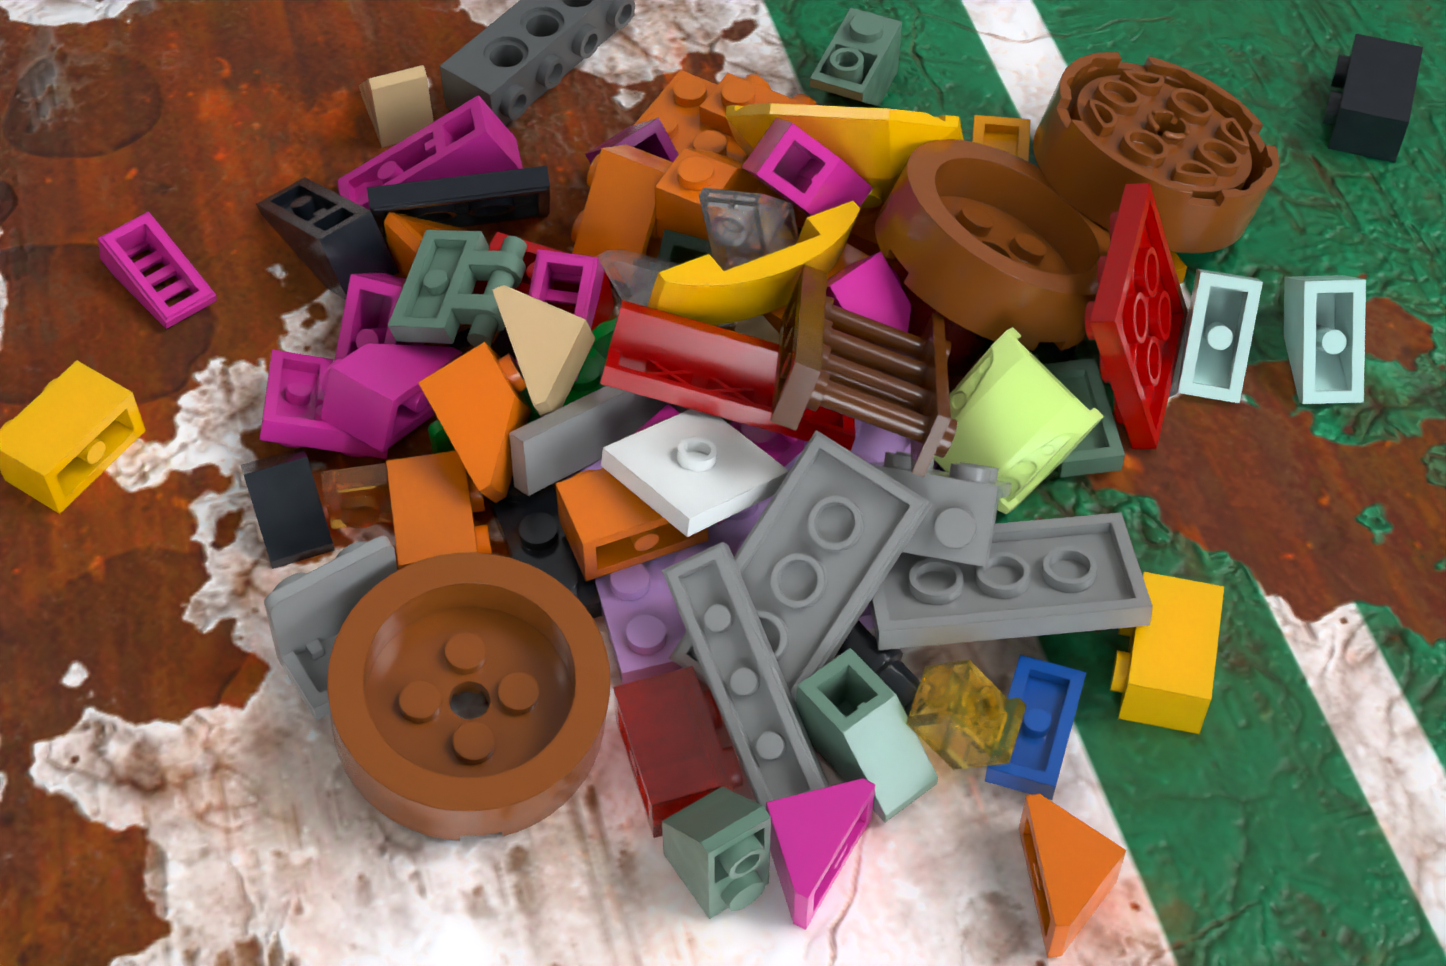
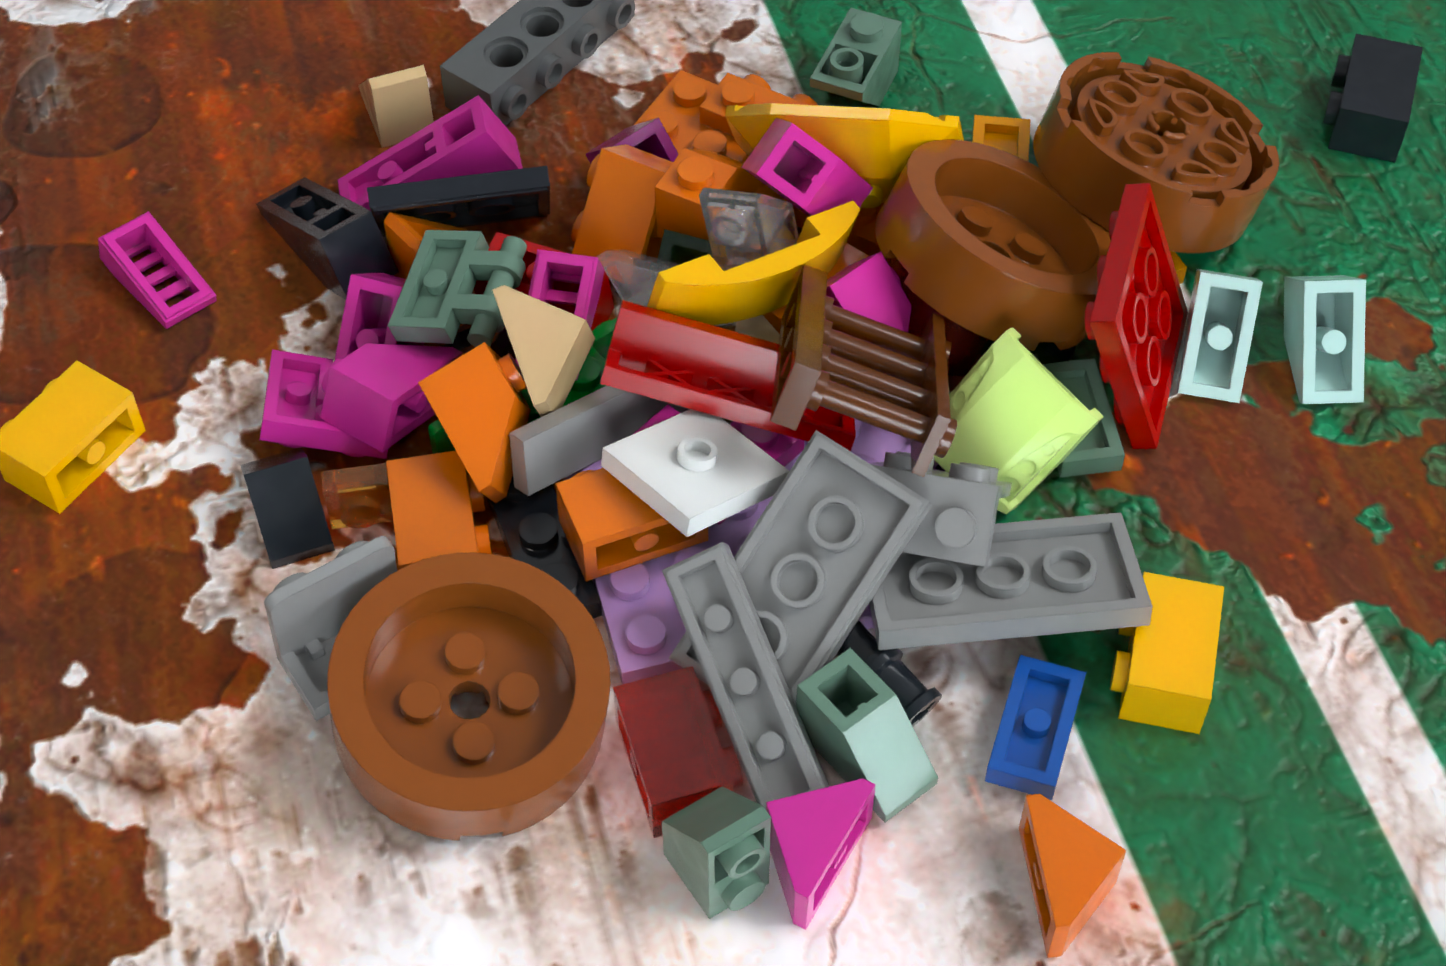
clear yellow brick [906,659,1027,770] -> none

